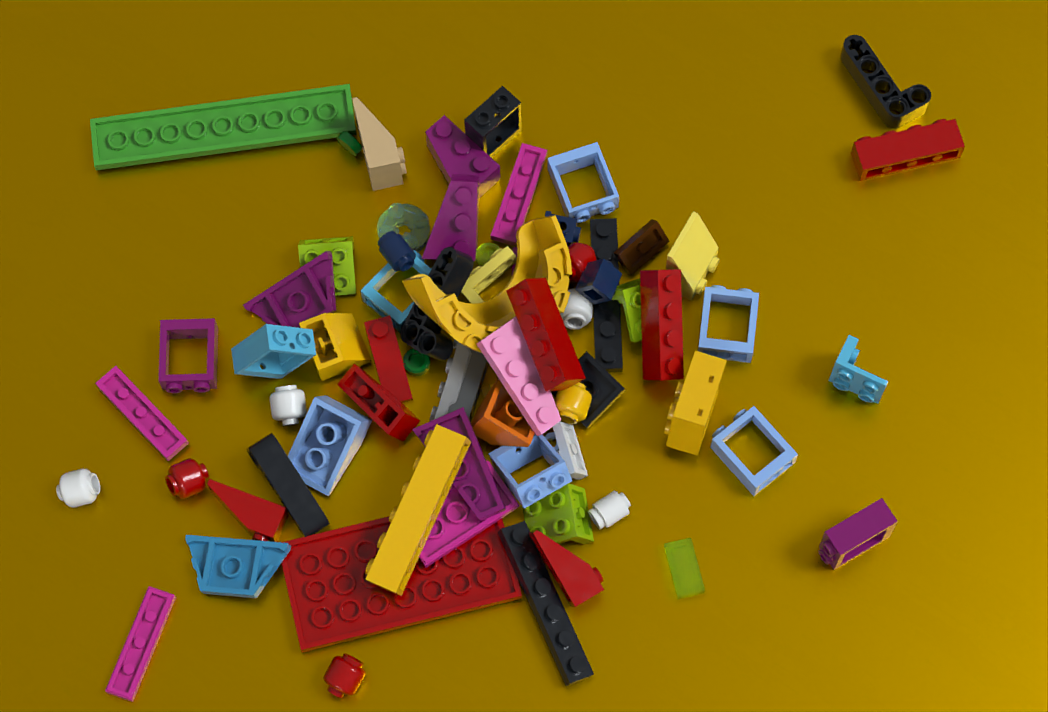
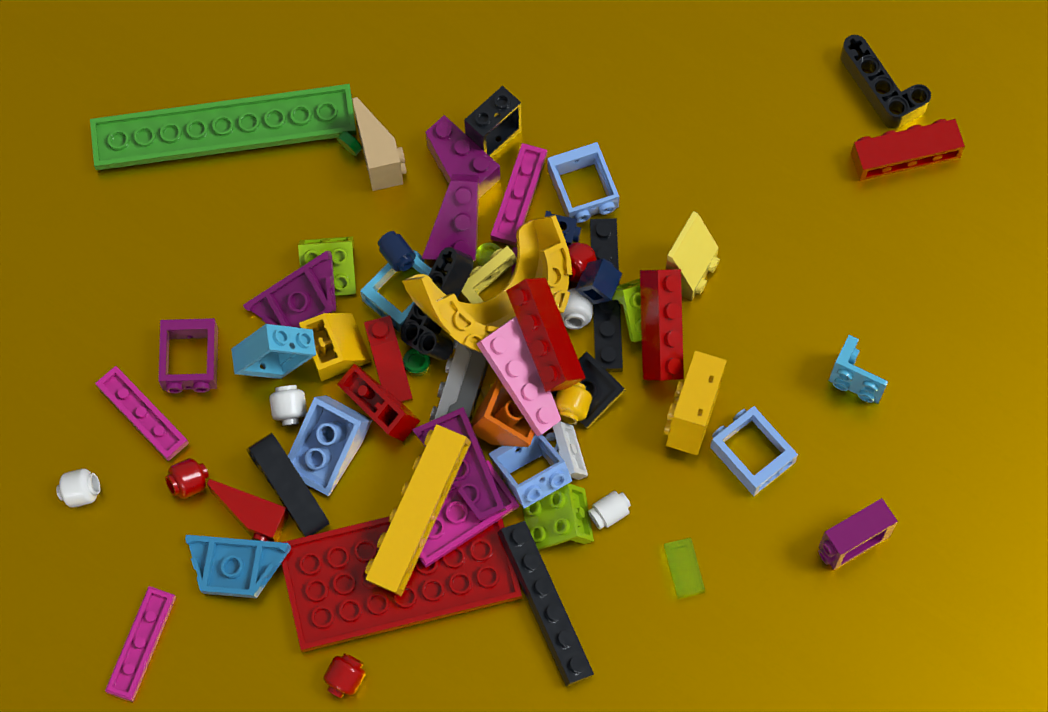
clear light blue plate [377,203,431,252] -> none
red slope [529,530,604,607] -> none
reddish brown plate [613,219,669,275] -> none
light blue window [698,285,759,363] -> none

